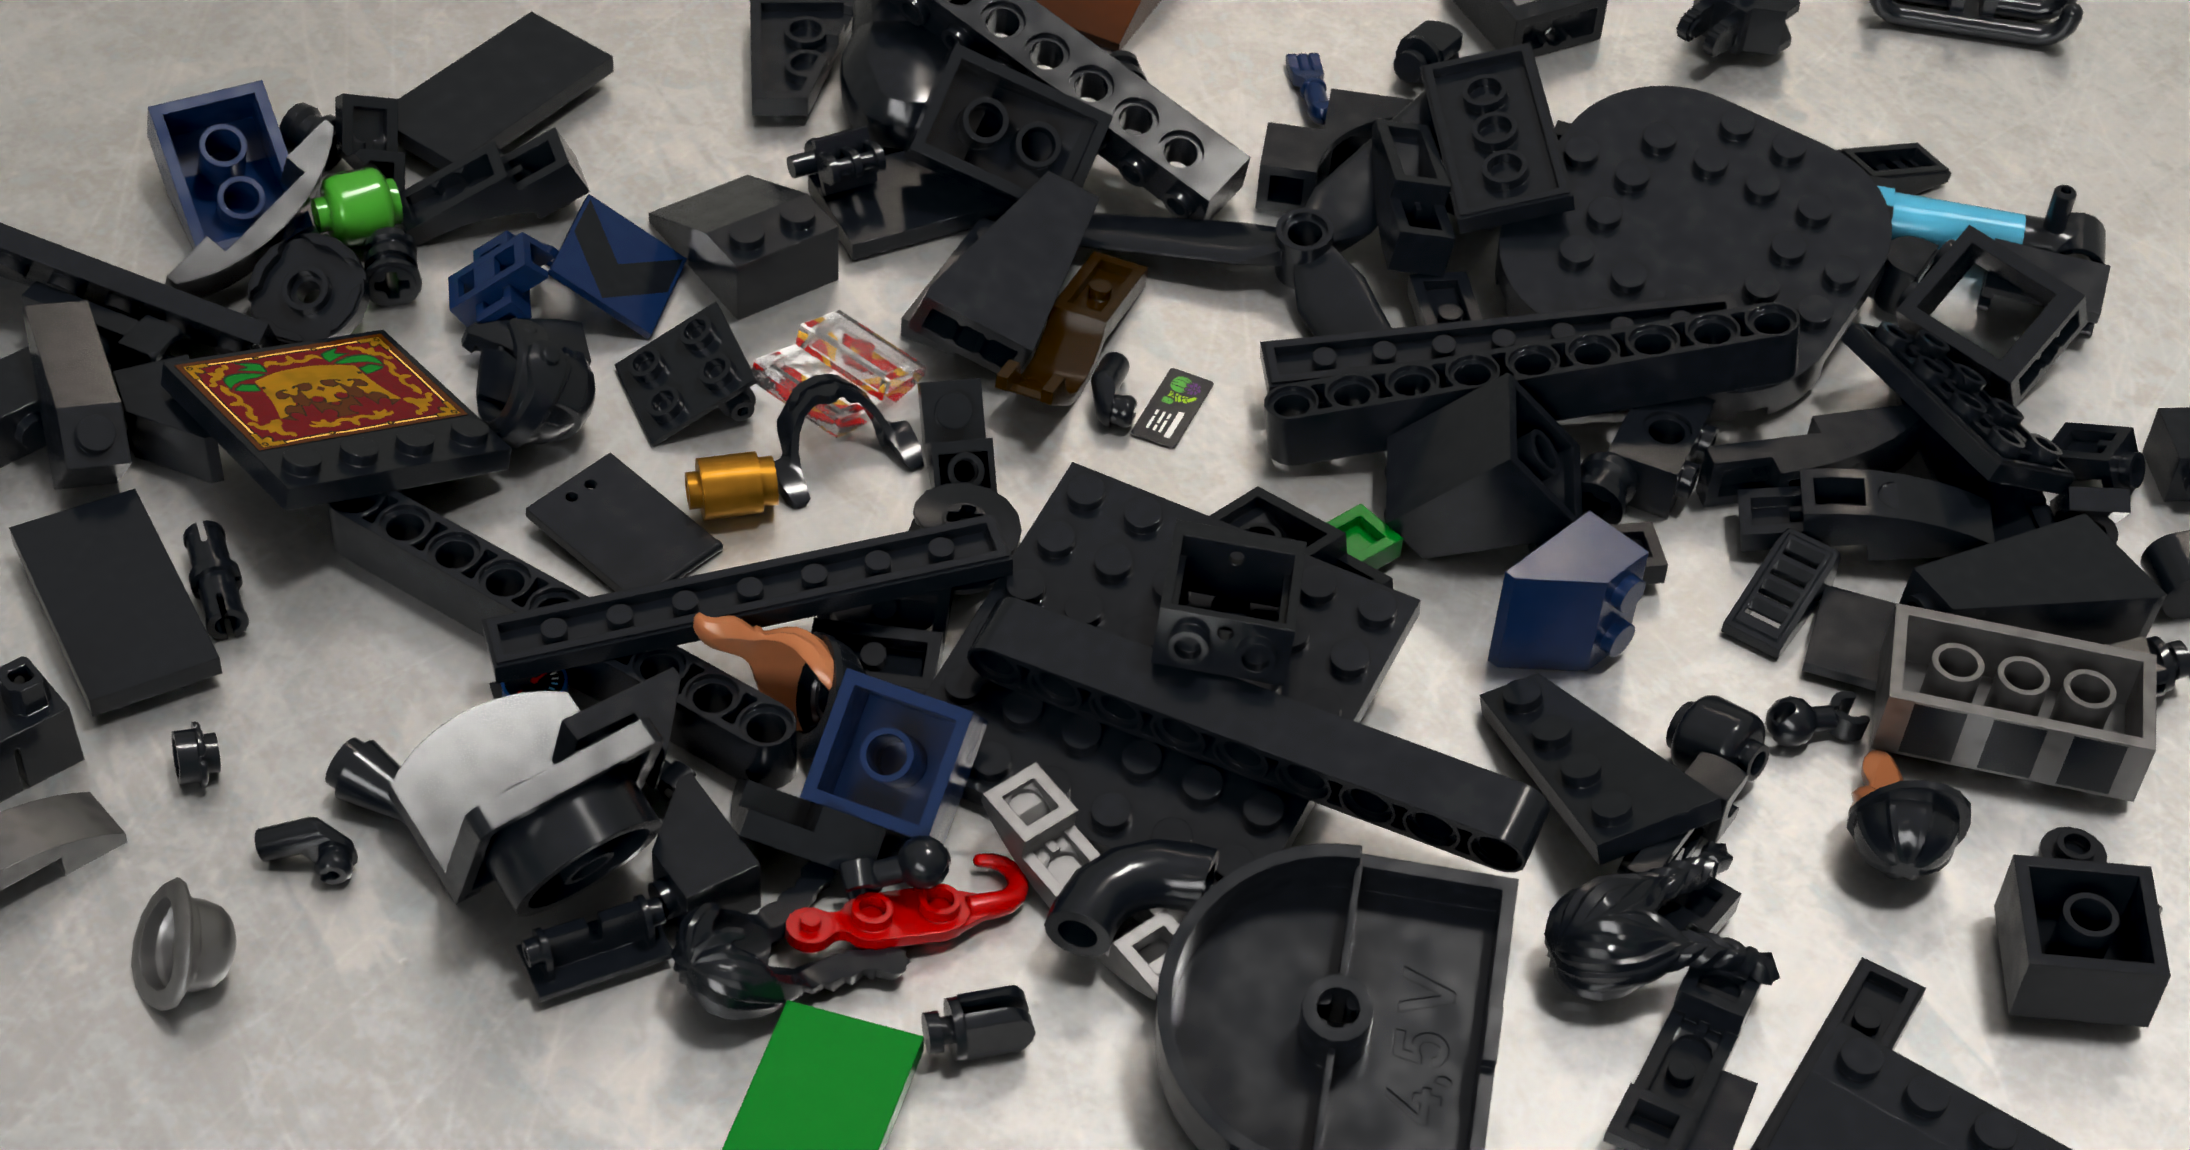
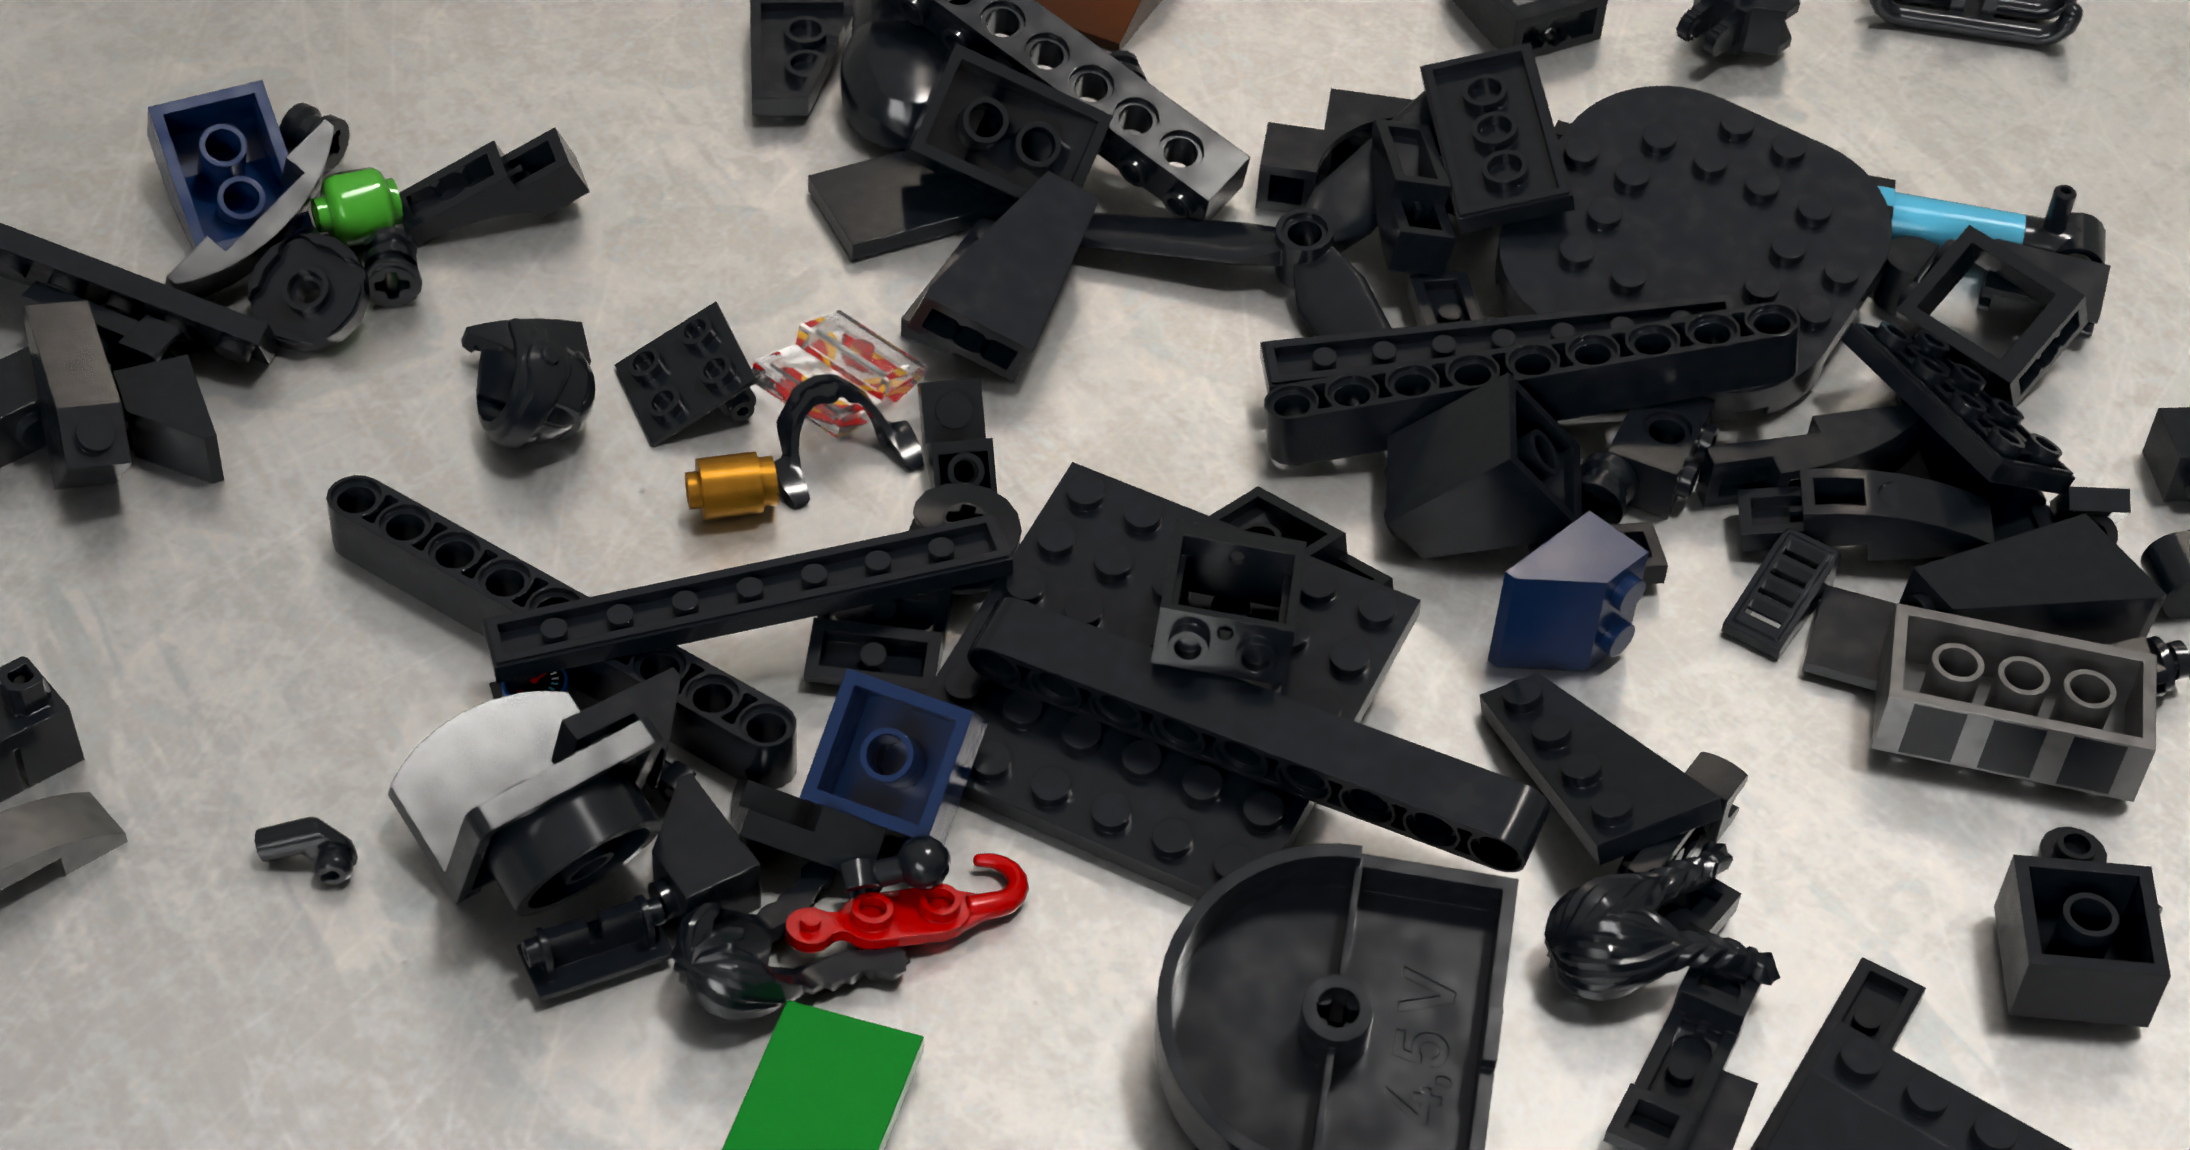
black tile [9,489,222,716] -> none
flat silver hat [131,877,237,1011] -> none
plate [161,330,512,511] -> none
black plate [171,721,221,788] -> none
black pin [183,520,249,640] -> none
black cone [325,737,406,824] -> none
black slope [335,93,405,192] -> none
black tile [398,11,614,170] -> none
dark blue piece [448,230,559,327] -> none
black container [526,452,723,592] -> none
dark blue piece [548,194,687,339] -> none
black slope [649,175,839,320] -> none
nougat piece [693,612,867,760] -> none
black arm [787,125,886,196] -> none
black arm [921,985,1036,1061] -> none
flat silver slope [981,762,1180,1000] -> none
dark brown piece [995,251,1148,406] -> none
black cylinder [1044,839,1219,957] -> none
black arm [1091,352,1137,428] -> none
black sticker [1131,368,1214,448] -> none
dark blue piece [1286,53,1329,125] -> none
green plate [1326,504,1403,569] -> none
black arm [1394,20,1462,84] -> none
black head [1666,695,1770,781] -> none
black arm [1765,691,1870,748] -> none
black slope [1837,143,1952,195] -> none
black piece [1847,750,1971,881] -> none
black bracket [2052,422,2146,495] -> none

